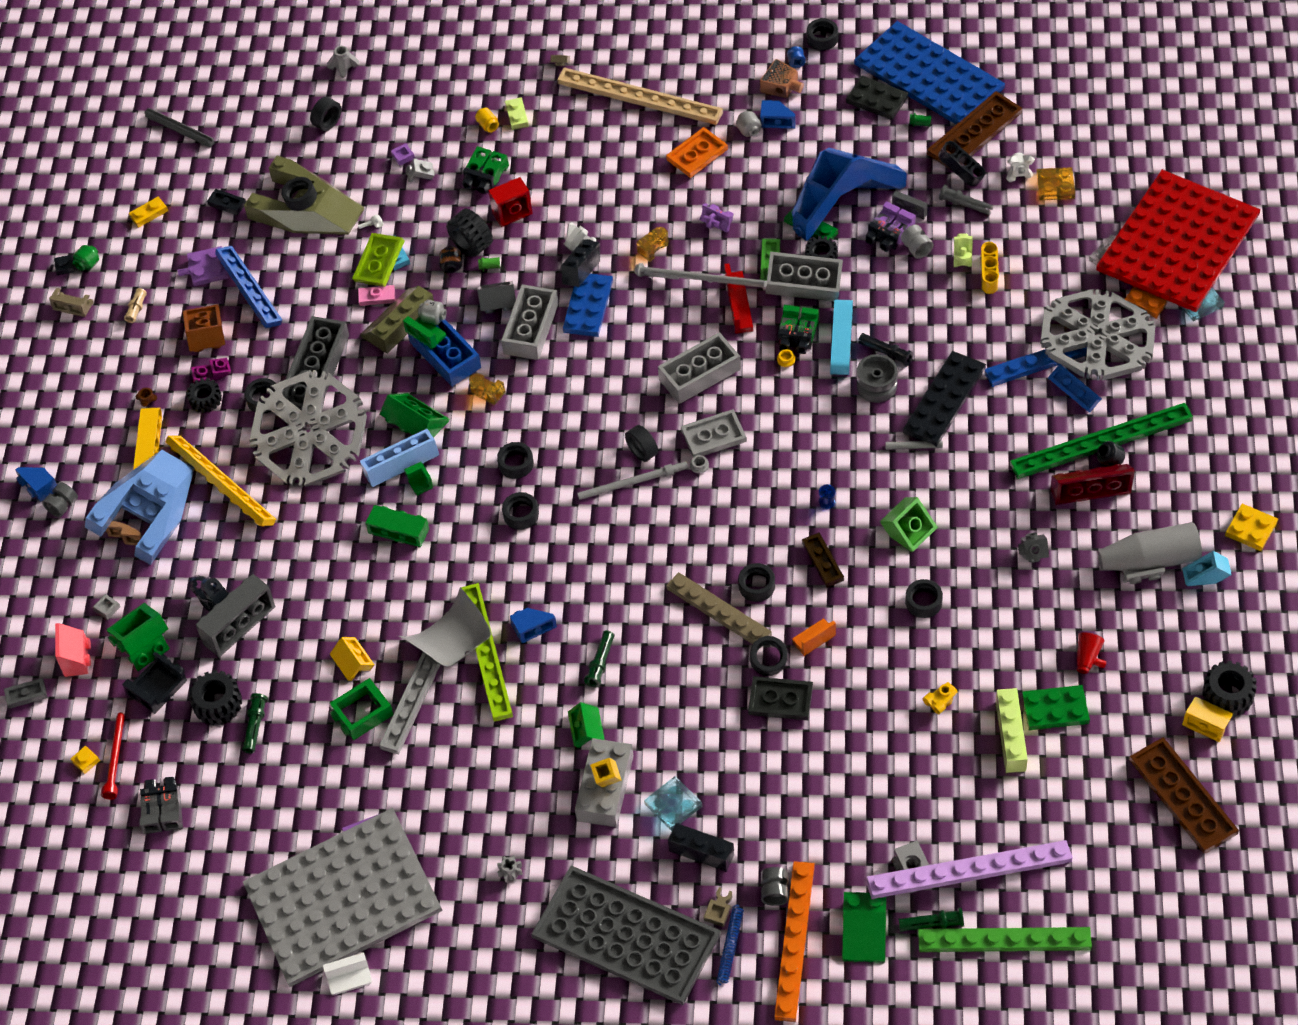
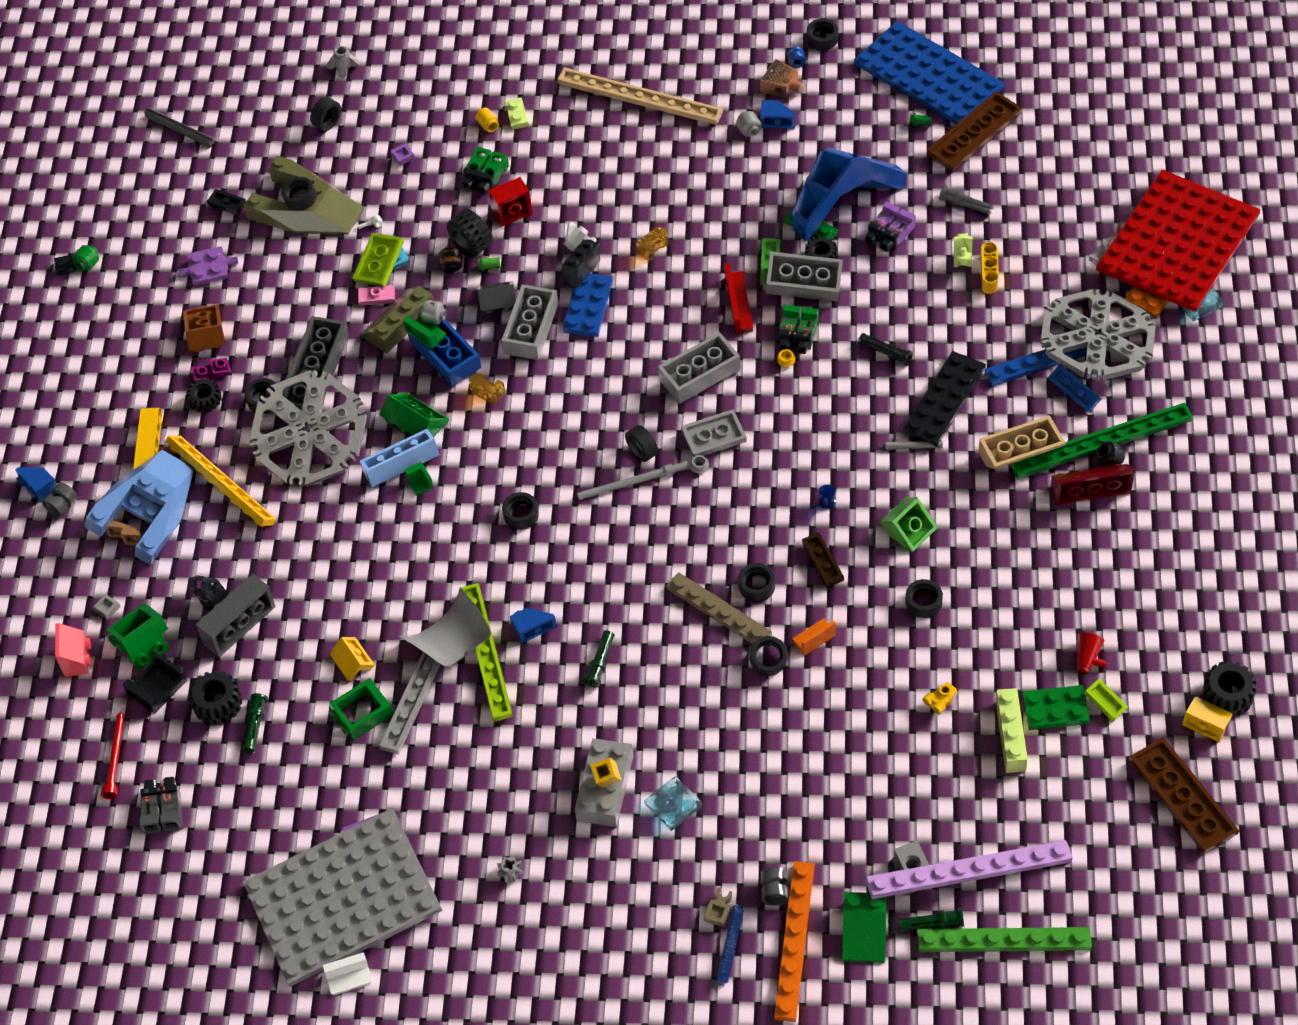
dark grey plate [4,678,48,709] -> none
dark tan hinge [49,288,93,317] -> none
yellow plate [71,746,100,774] -> none
tan pin [124,288,147,323] -> none
yellow plate [128,196,168,228] -> none
reddish brown plate [135,388,157,407] -> none
blue plate [215,246,282,328] -> none
green brick [365,505,429,548] -> none
light grey bracket [406,158,434,183] -> none
black tyre [497,442,534,479] -> none
dark grey plate [531,865,721,1005] -> none
dark tan plate [551,55,570,66] -> none
green panel [568,702,605,748] -> none
light grey bar [634,263,767,288] -> none
orange plate [666,127,728,178] -> none
black brick [668,823,734,872] -> none
medium lavender hips [700,203,734,232] -> none
pearl dark grey plate [748,676,813,721] -> none
medium azure beam [830,300,853,375] -> none
pearl dark grey plate [846,76,908,120] -> none
dark grey wheel [857,354,898,403] -> none
dark grey plate [892,191,928,220] -> none
light grey wheel [901,224,934,259] -> none
black beam [938,141,985,187] -> none
white rock [1006,153,1035,183] -> none
dark grey brick [1018,533,1049,562] -> none
clear yellow plate [1036,167,1075,201] -> none
light grey piece [1097,522,1202,584] -> none
medium azure slope [1182,551,1232,586] -> none
yellow plate [1225,503,1278,551] -> none
none -> tan slope [979,415,1066,469]
none -> lime tile [1084,678,1128,722]

